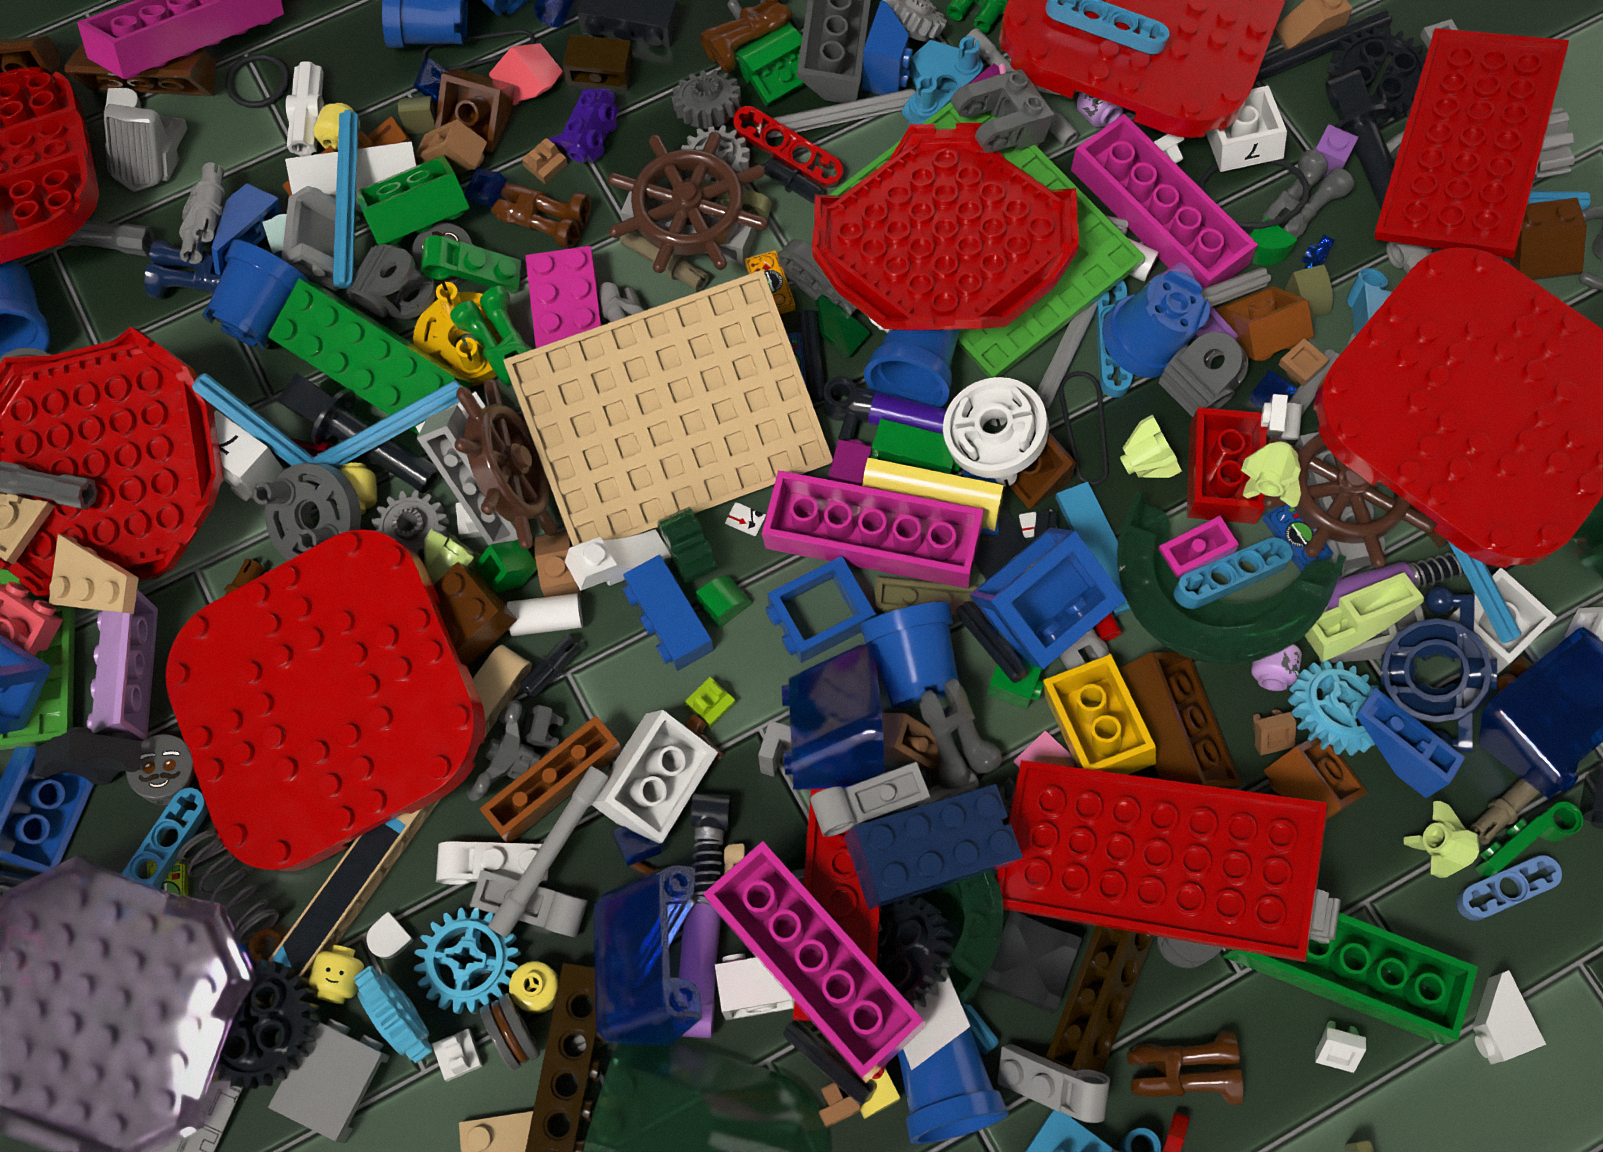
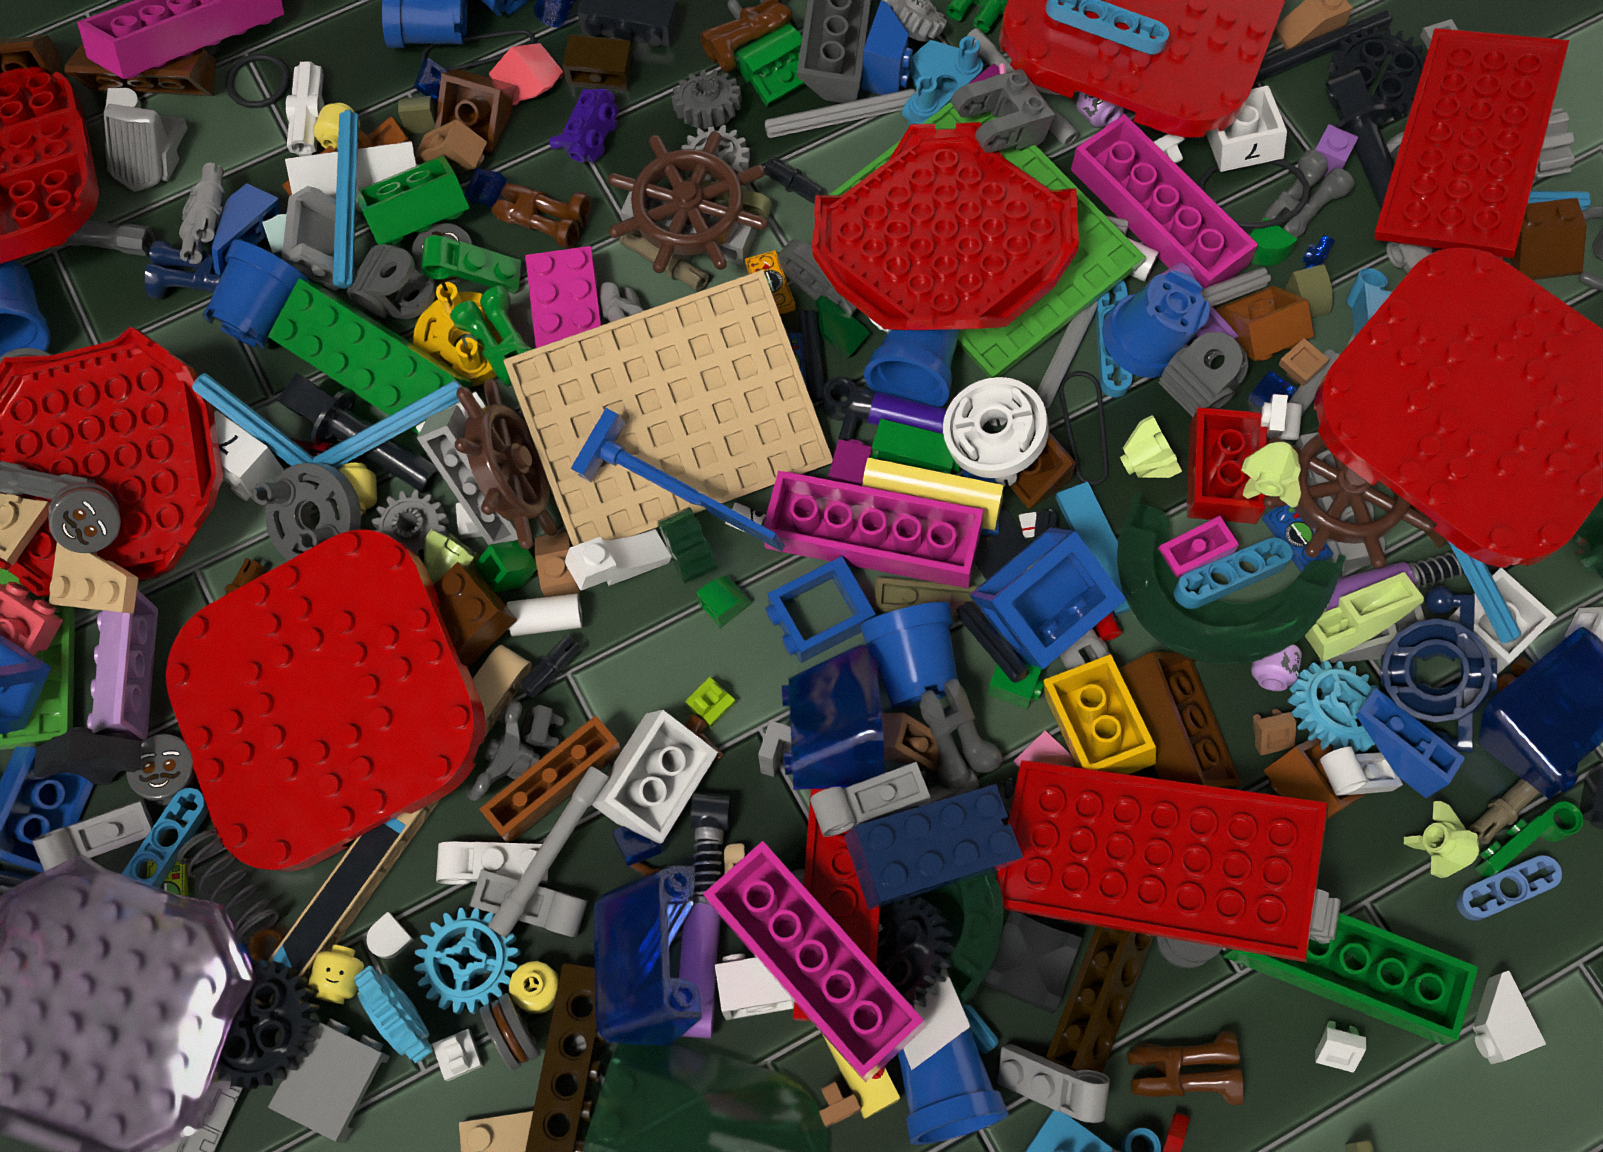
medium nougat tile [522,138,568,185] -> none
blue brick [622,554,714,671] -> none
red beam [734,106,843,188] -> none
black axle [783,1020,875,1105] -> none
none -> light grey plate [32,798,154,875]
none -> dark grey head [48,482,121,553]
none -> blue piece [571,408,785,552]
none -> white plate [1320,747,1403,795]

